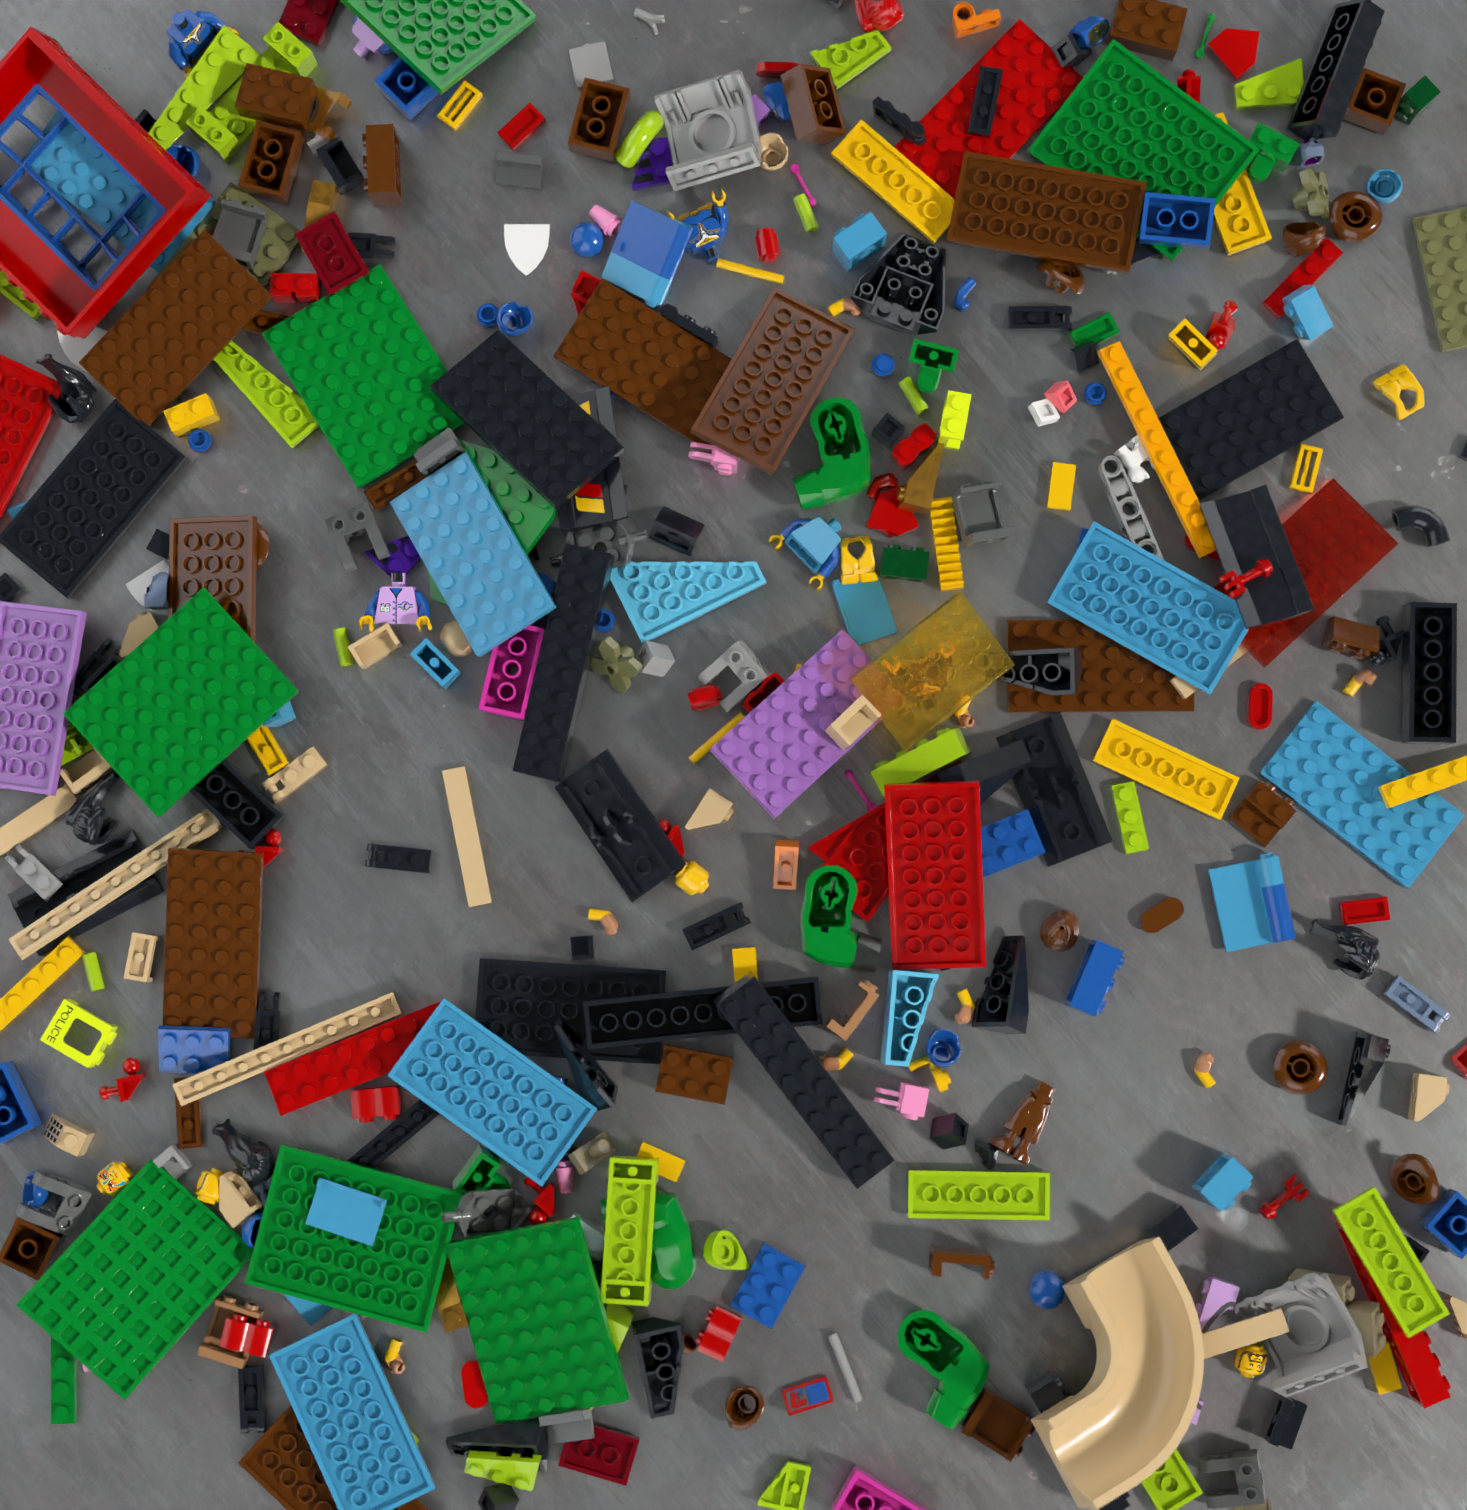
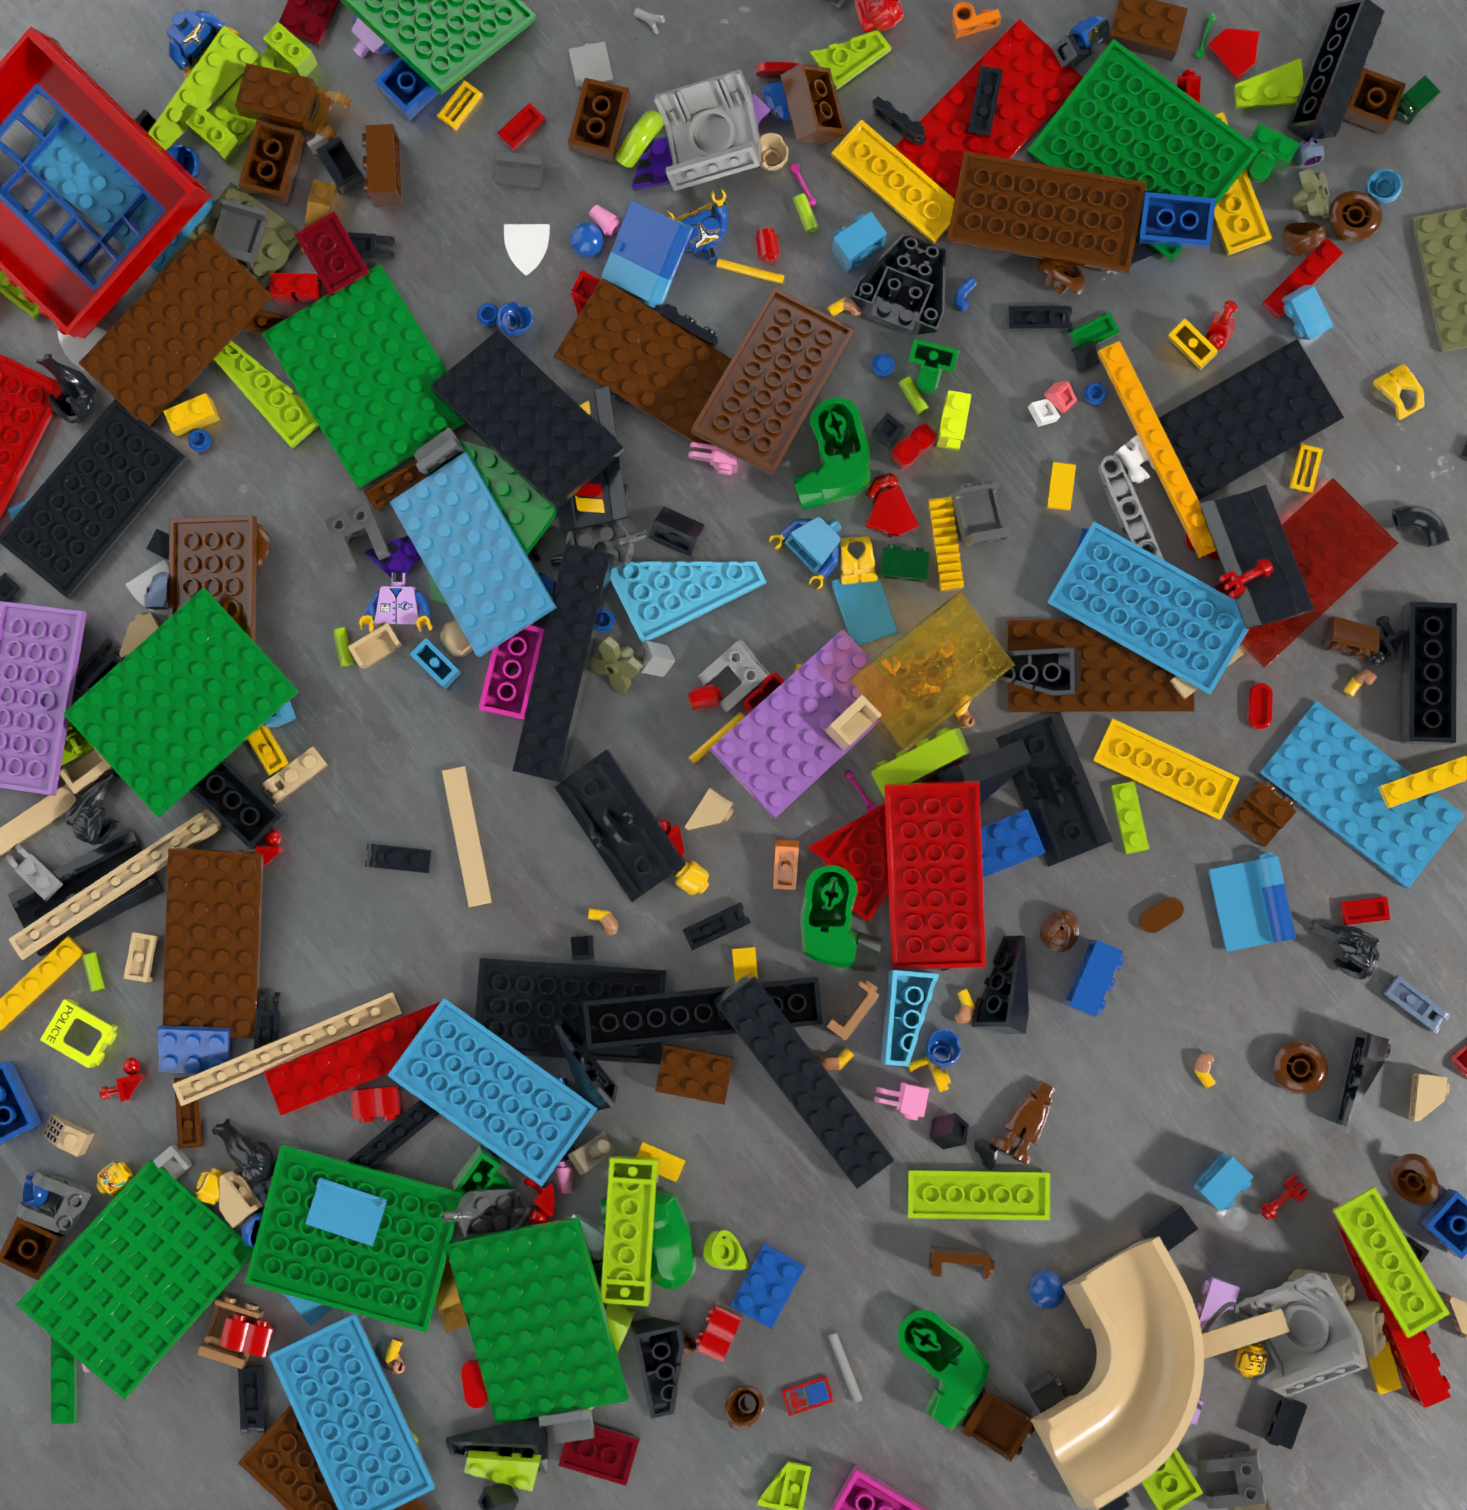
pearl gold slope [897,443,944,515] -> none

